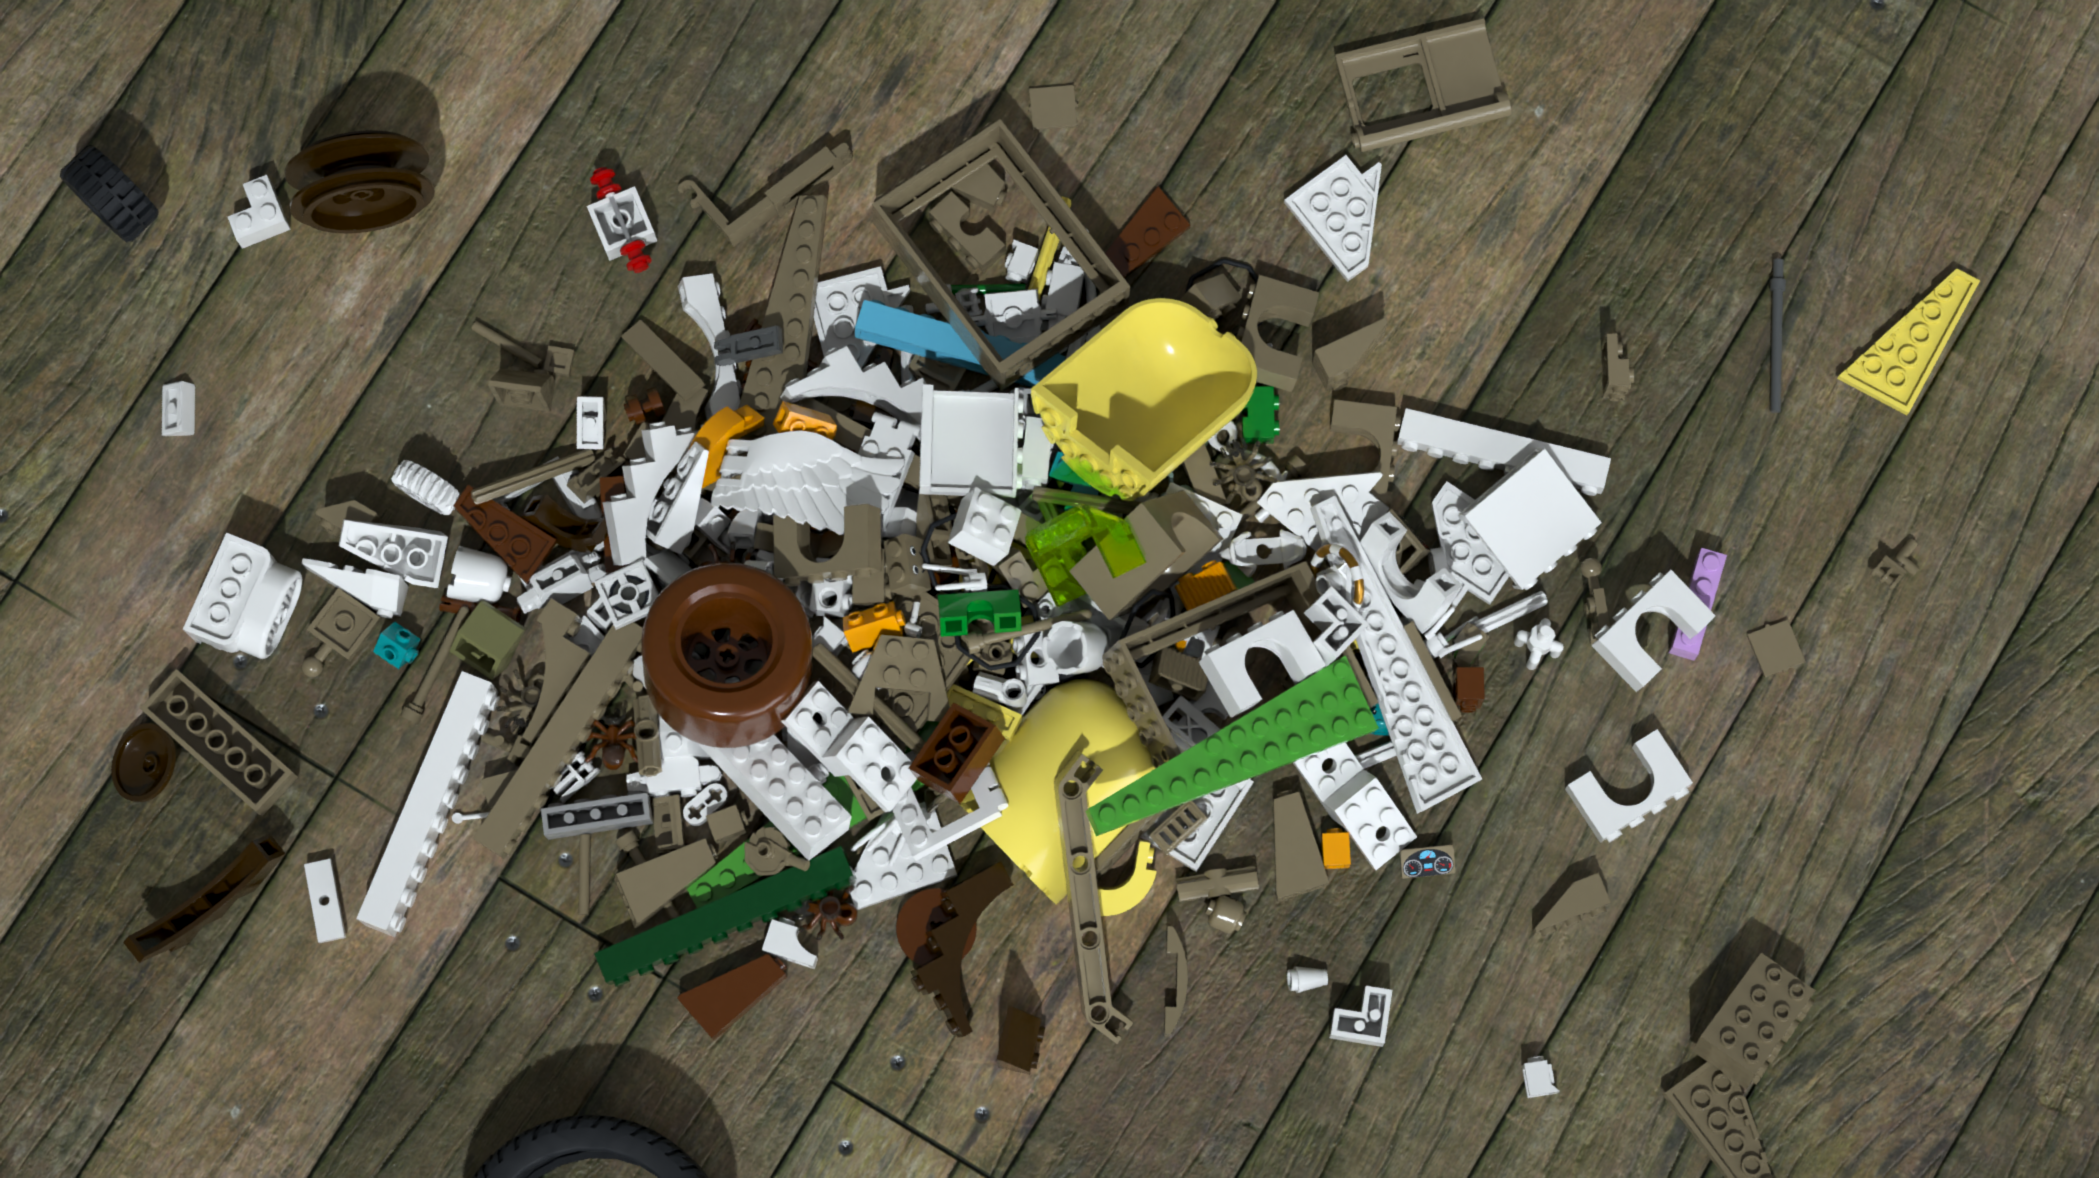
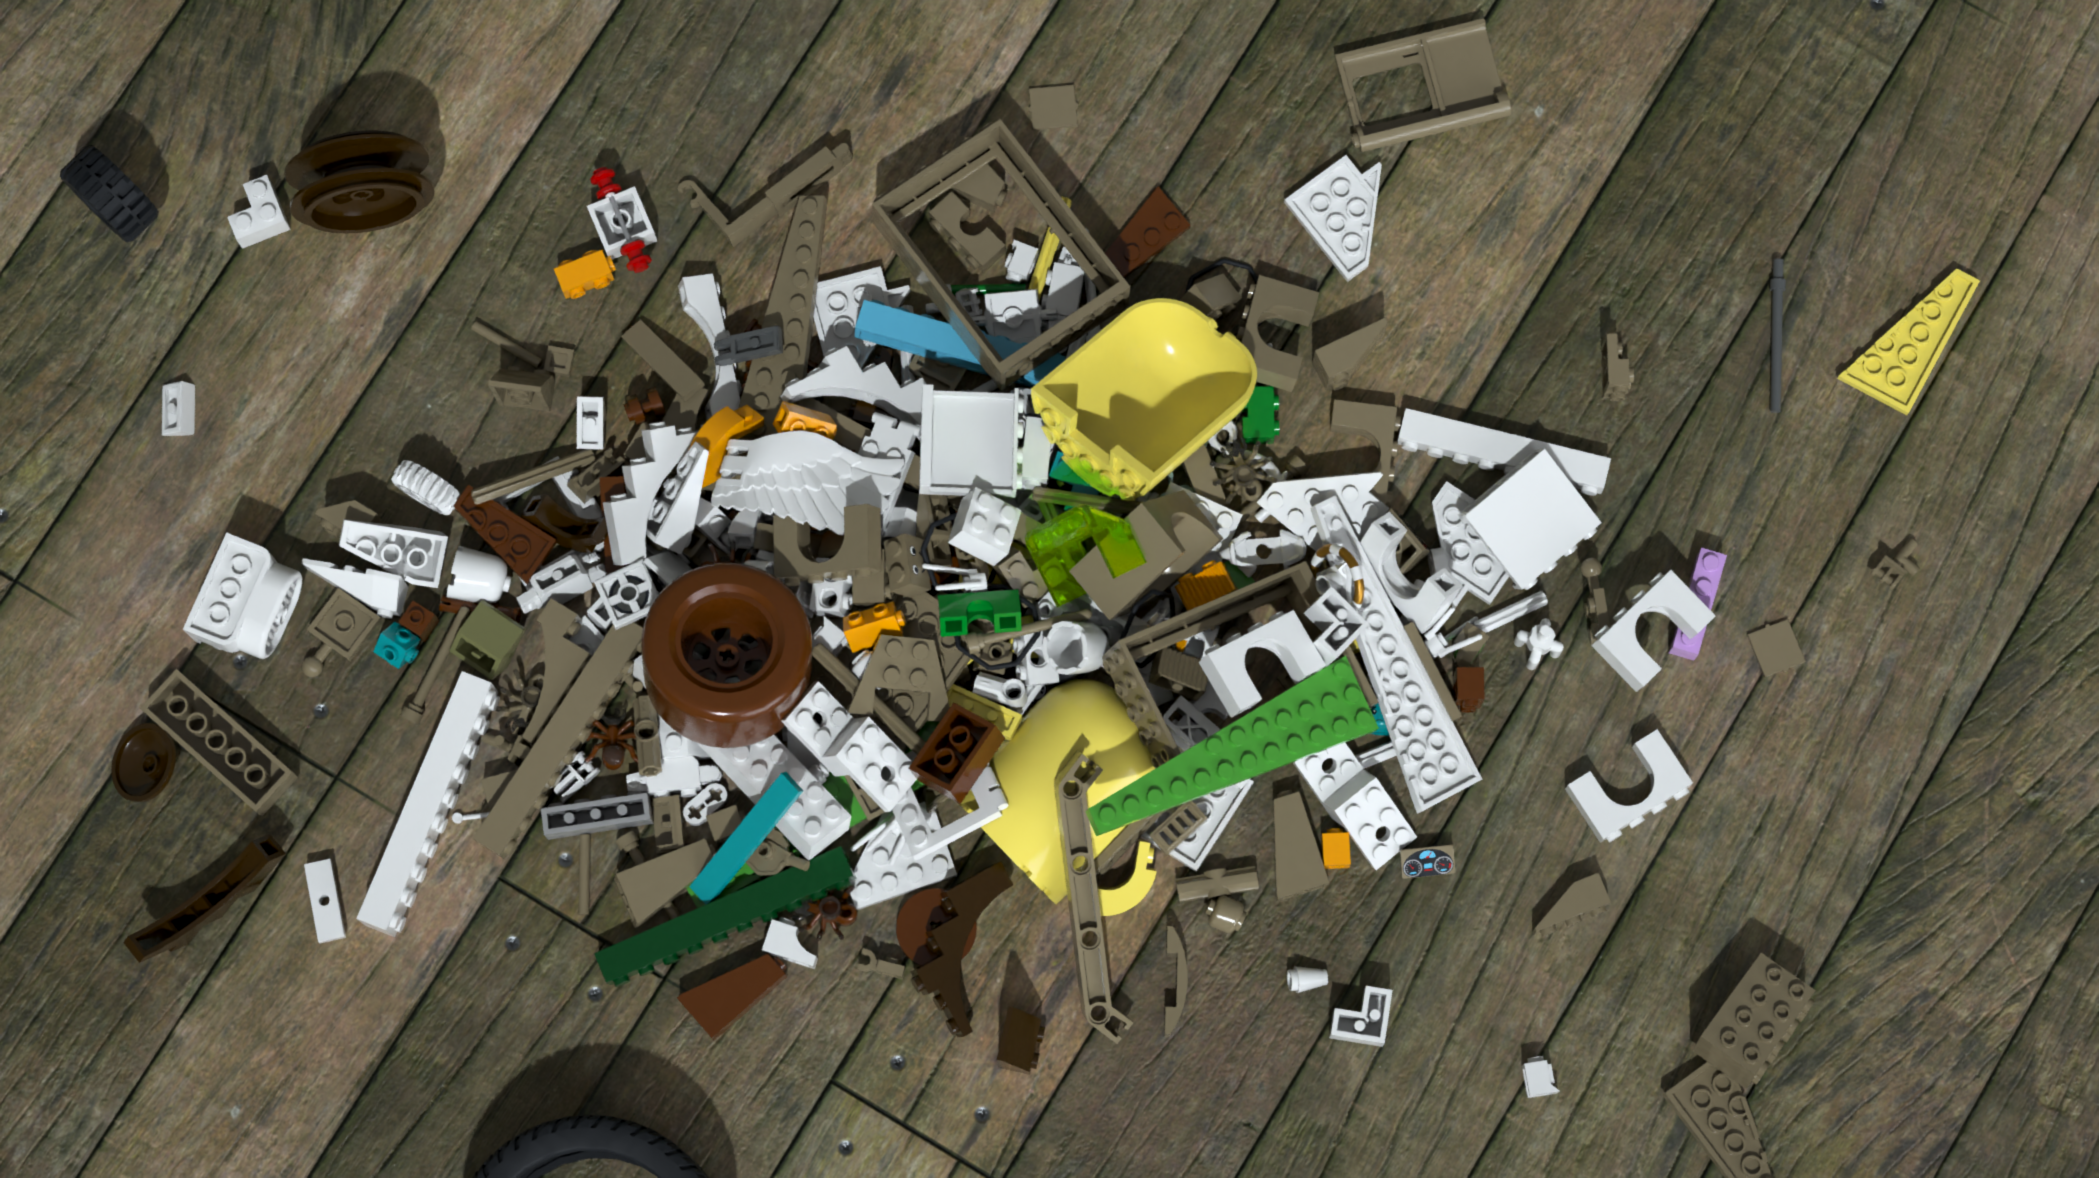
white hand [904,602,923,638] -> none
none -> reddish brown brick [398,601,440,642]
none -> light orange brick [554,250,616,299]
none -> teal tile [689,772,804,905]
none -> dark tan plate [857,948,906,980]

